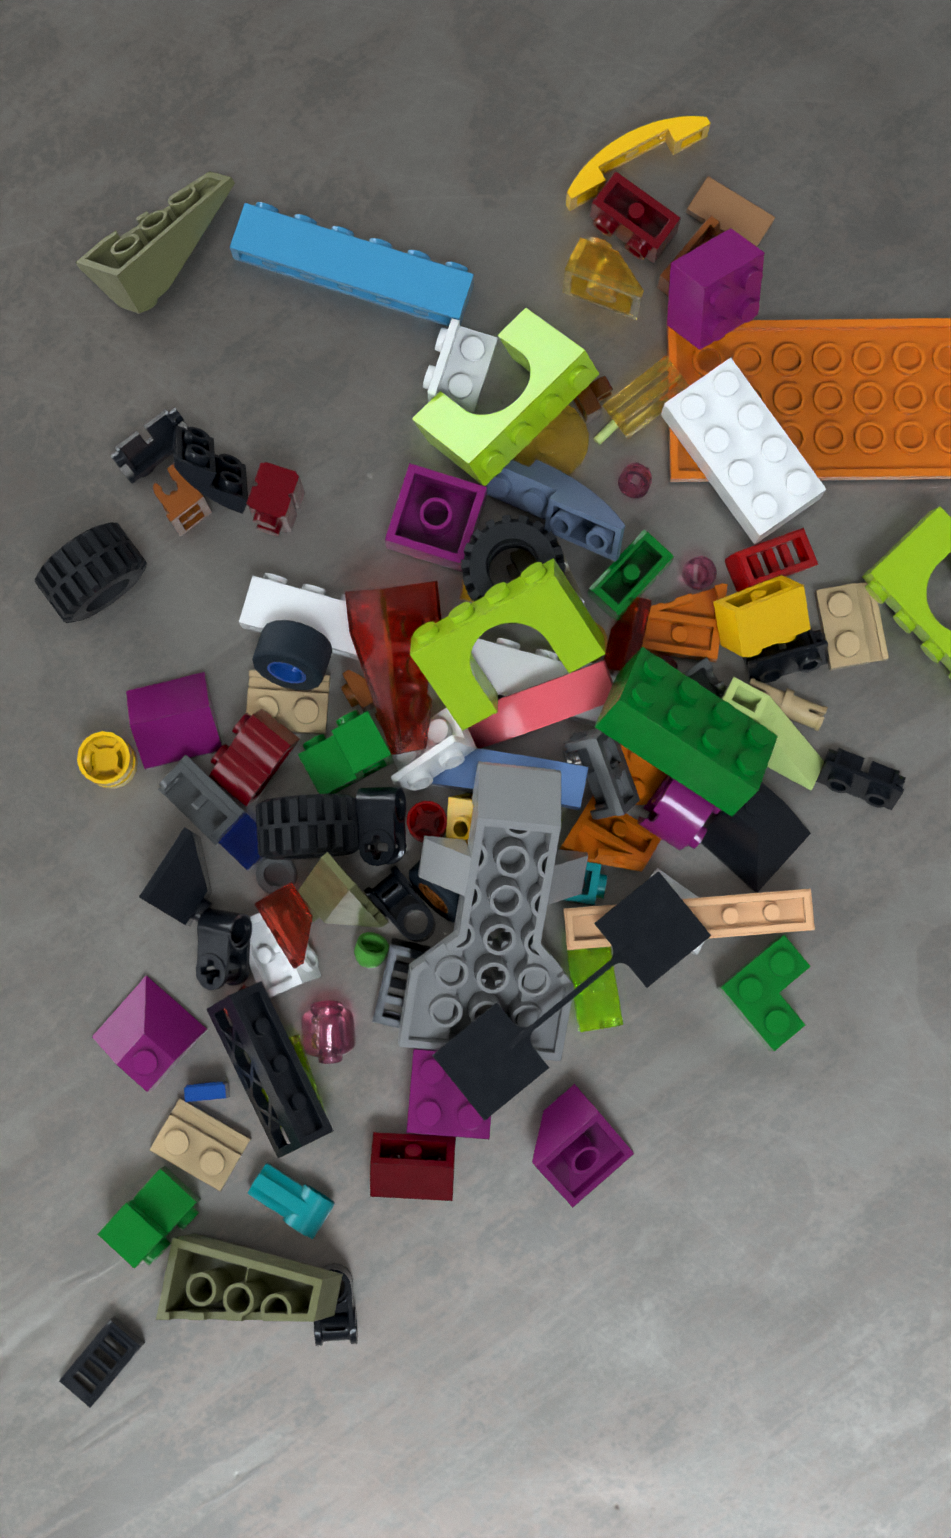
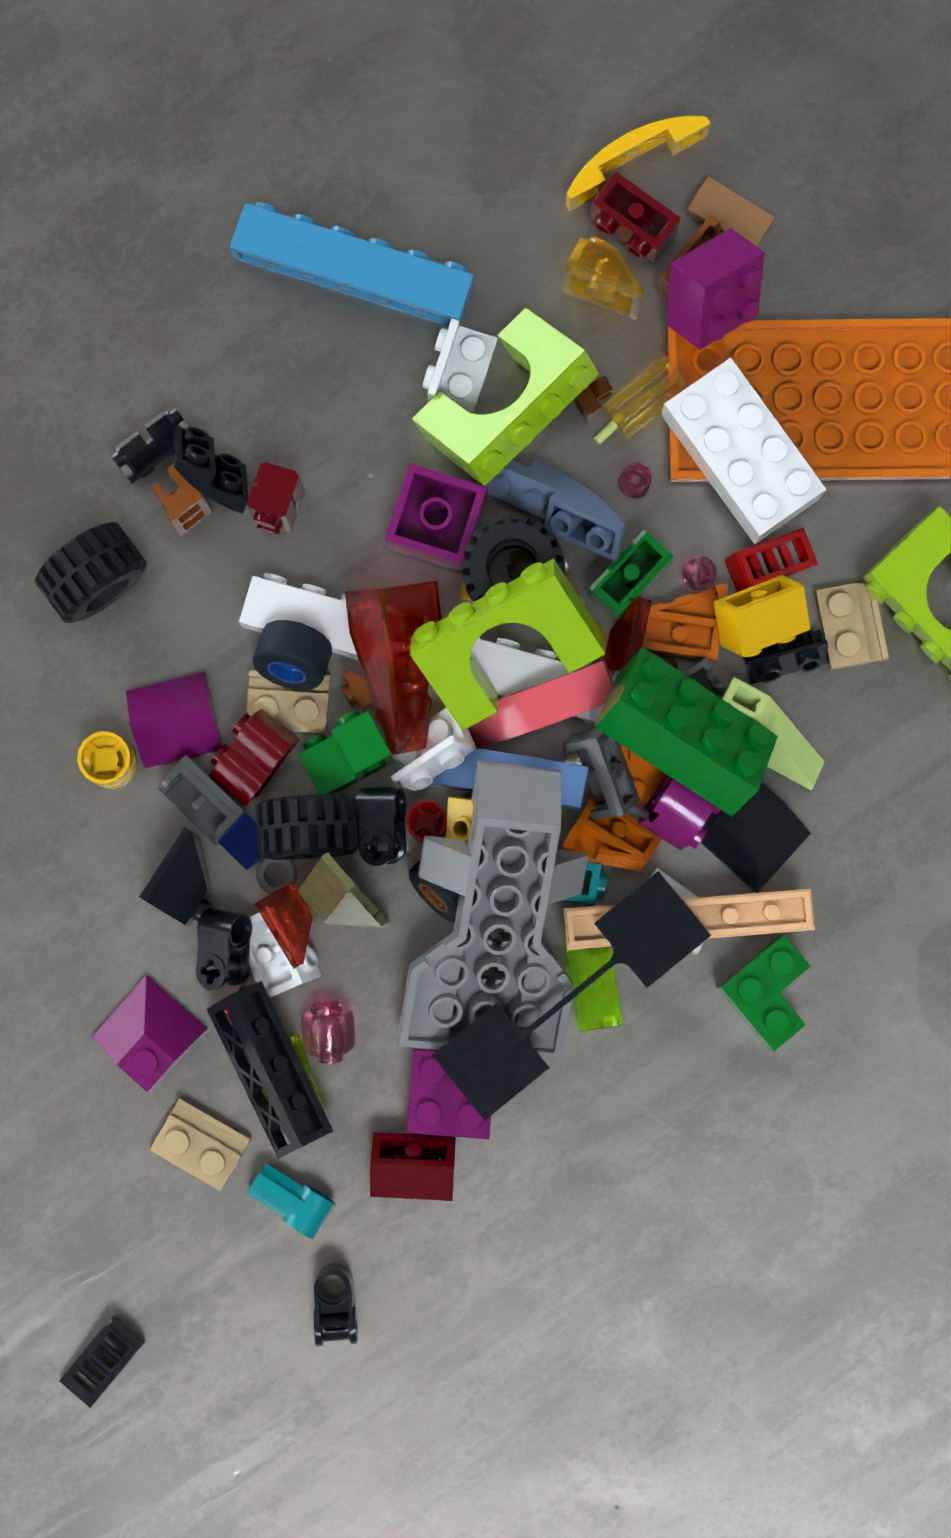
olive wedge [76,171,235,314] -> none
green brick [97,1166,201,1269] -> none
olive wedge [156,1233,343,1322] -> none
blue tile [184,1081,230,1102] -> none
bright green hinge [354,932,389,969] -> none
black piece [363,865,436,943] -> none
black slope [372,938,431,1028] -> none
clear yellow tile [513,405,589,476] -> none
magenta slope [532,1084,634,1208] -> none
tan pin [749,678,828,731] -> none
black hinge [816,747,906,810] -> none

